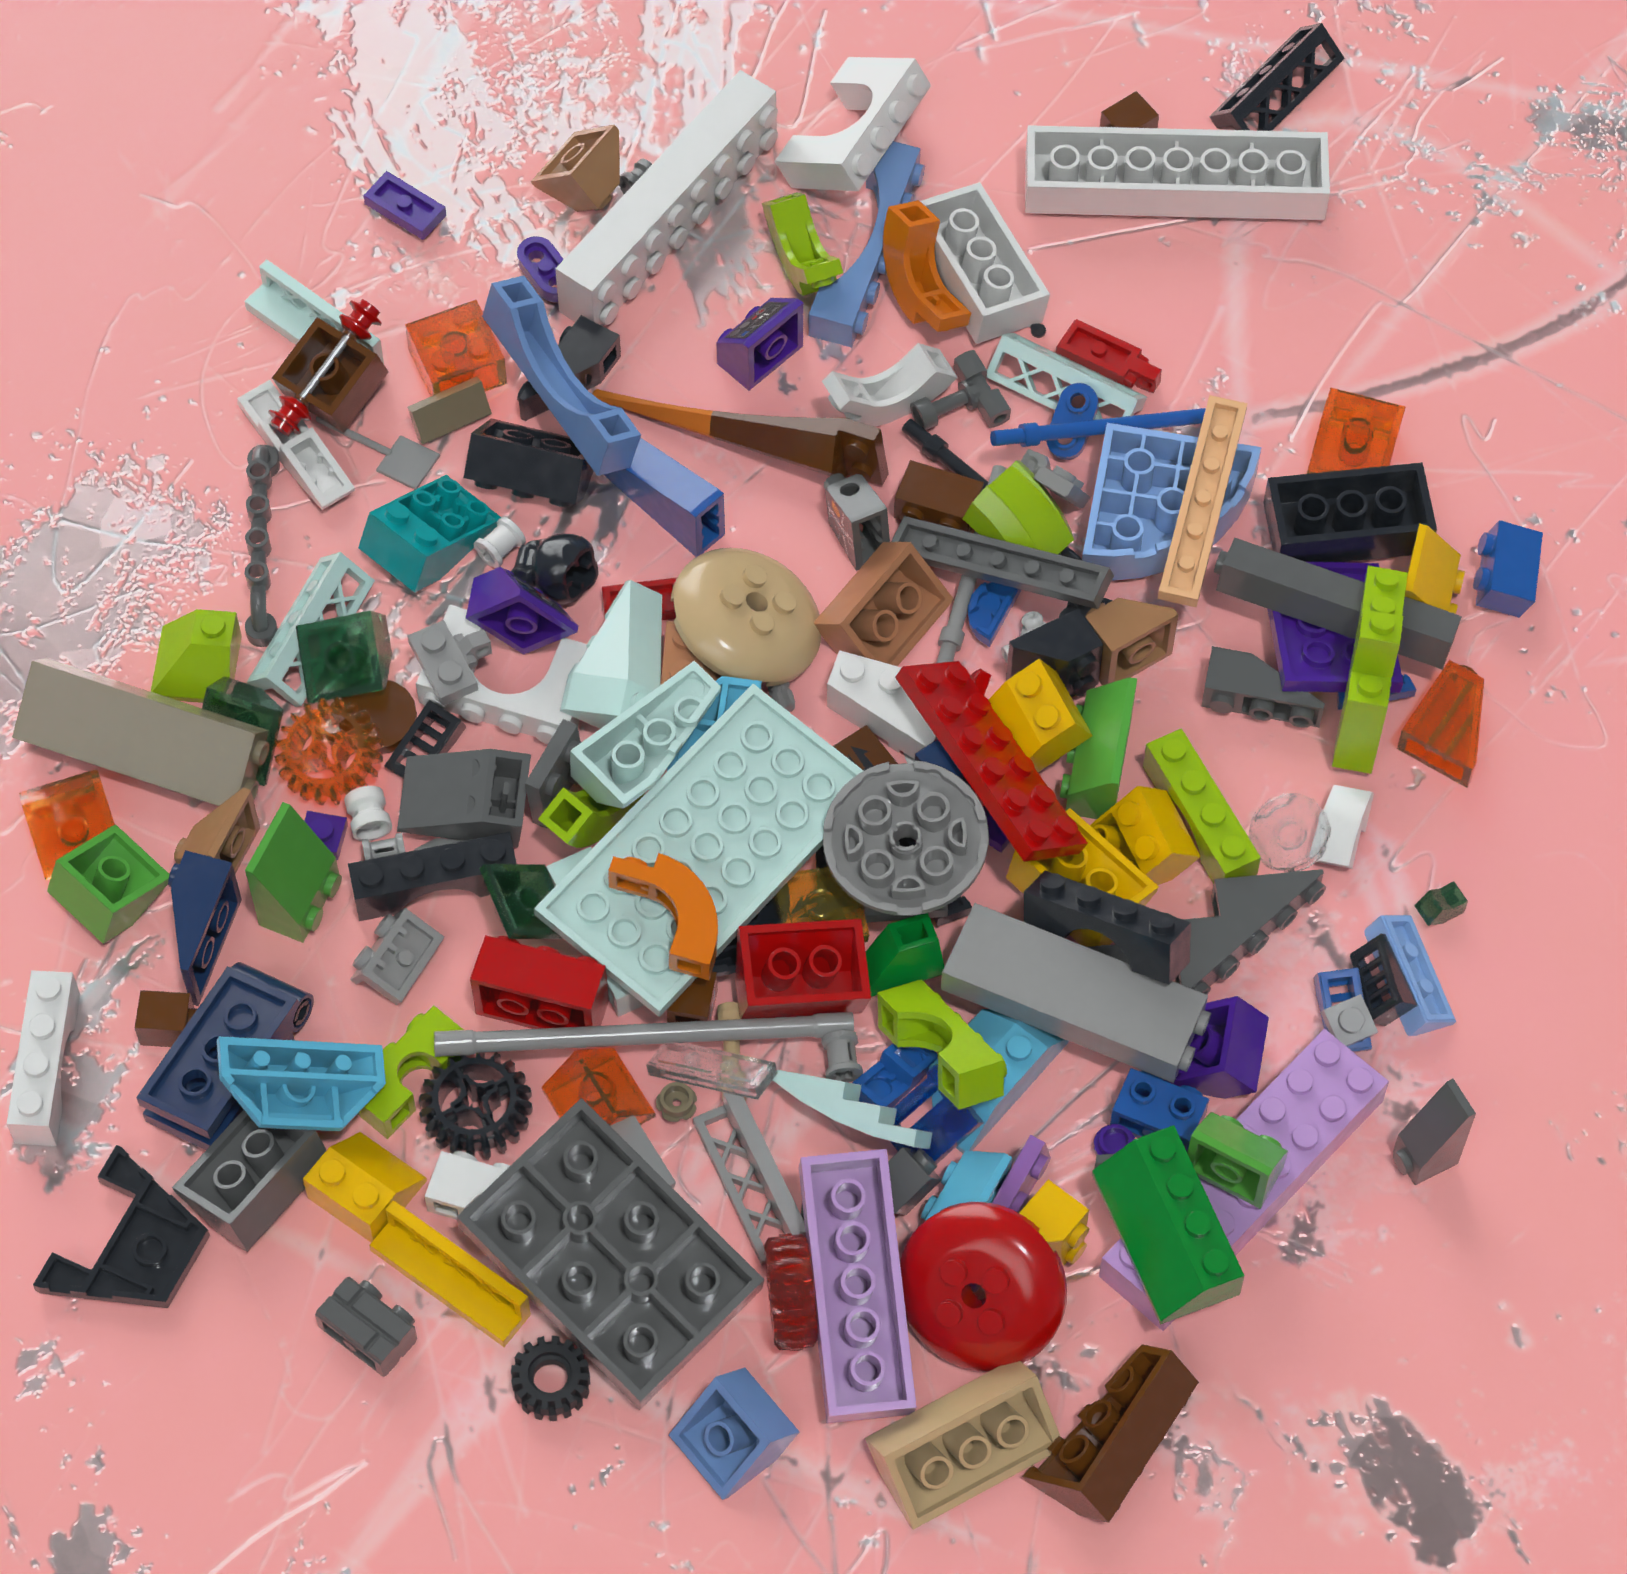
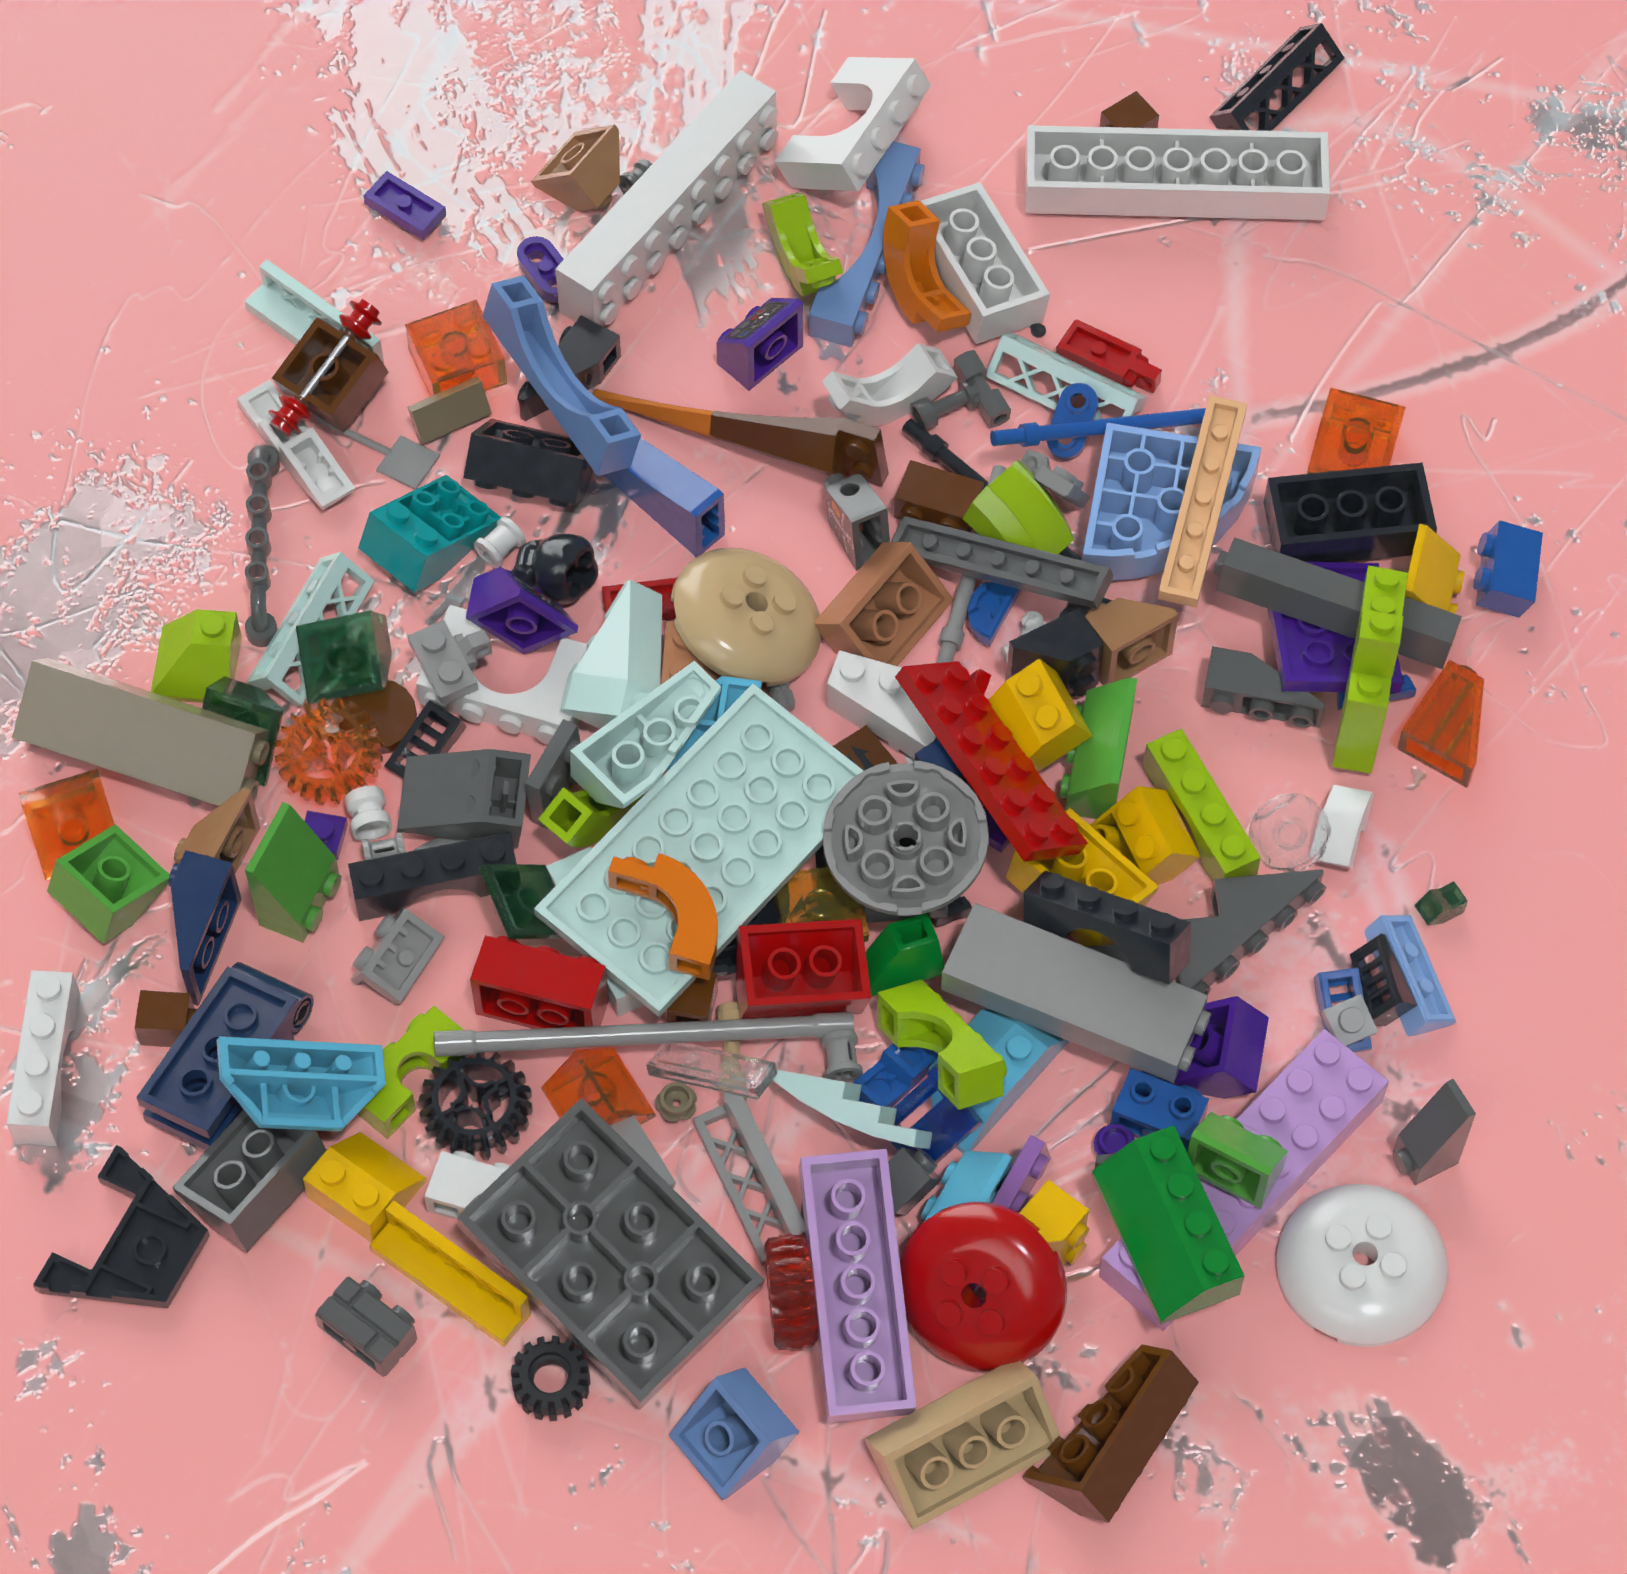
none -> white brick [1276,1184,1448,1347]

